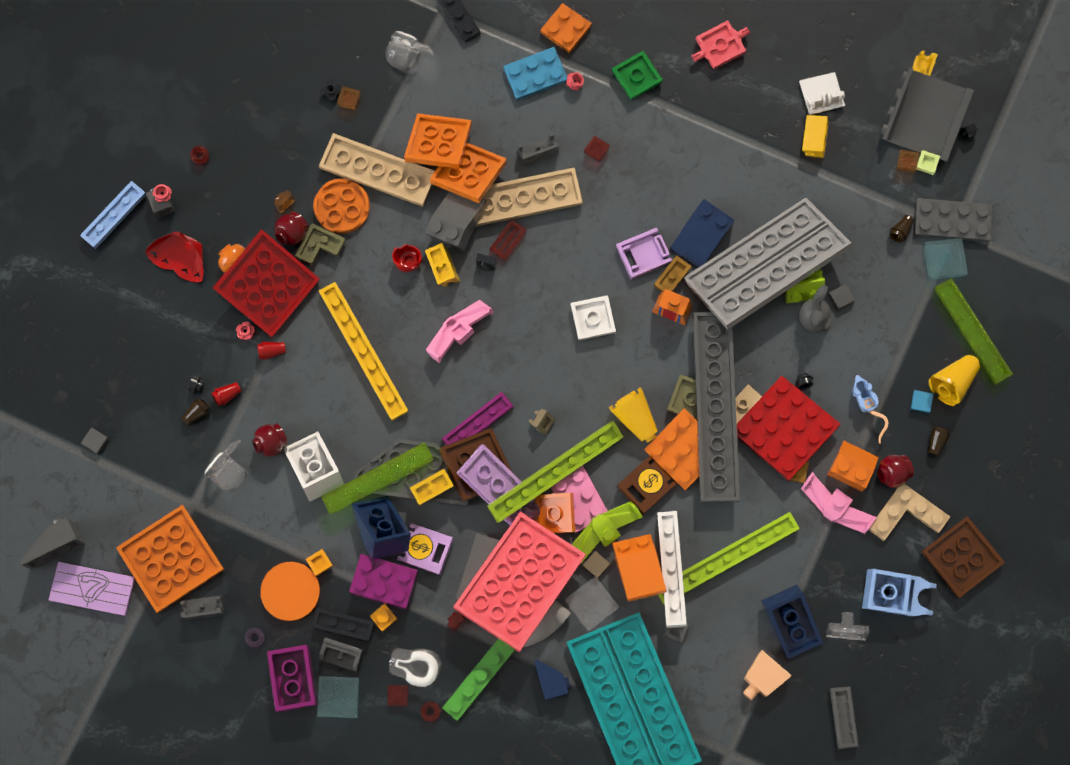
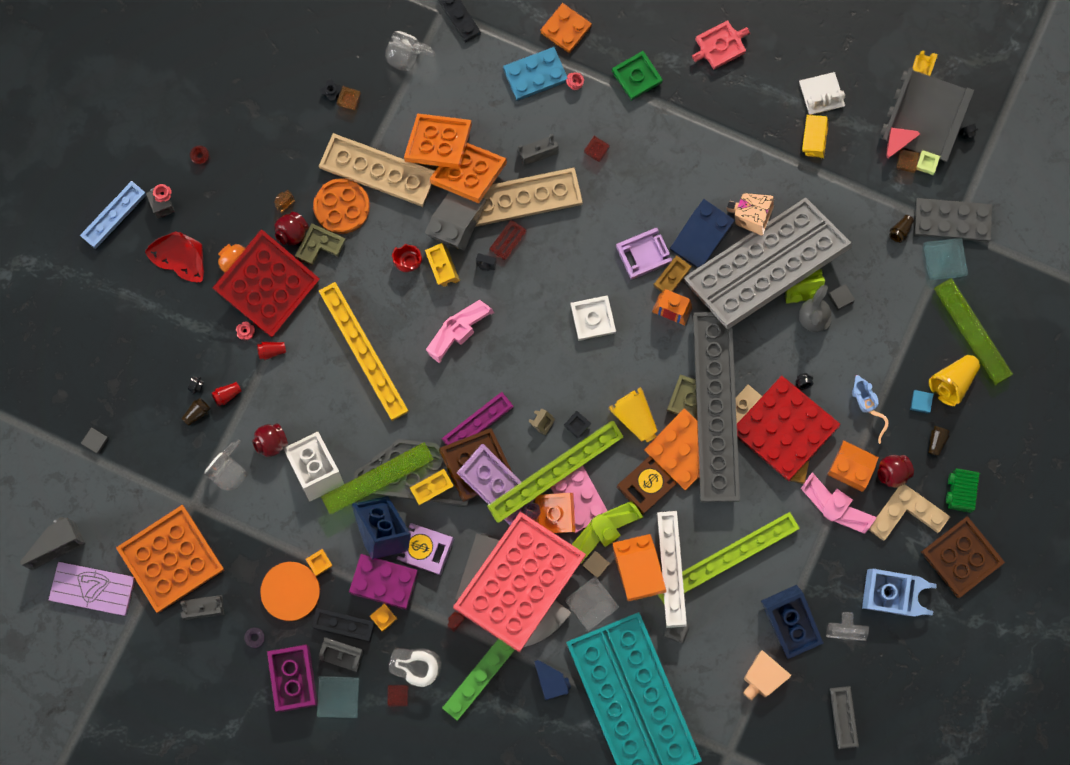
clear red plate [420,701,440,722] -> none
none -> black plate [564,411,591,438]
none -> light nougat torso [727,193,774,236]
none -> coral slope [886,128,920,159]
none -> green brick [946,468,980,513]

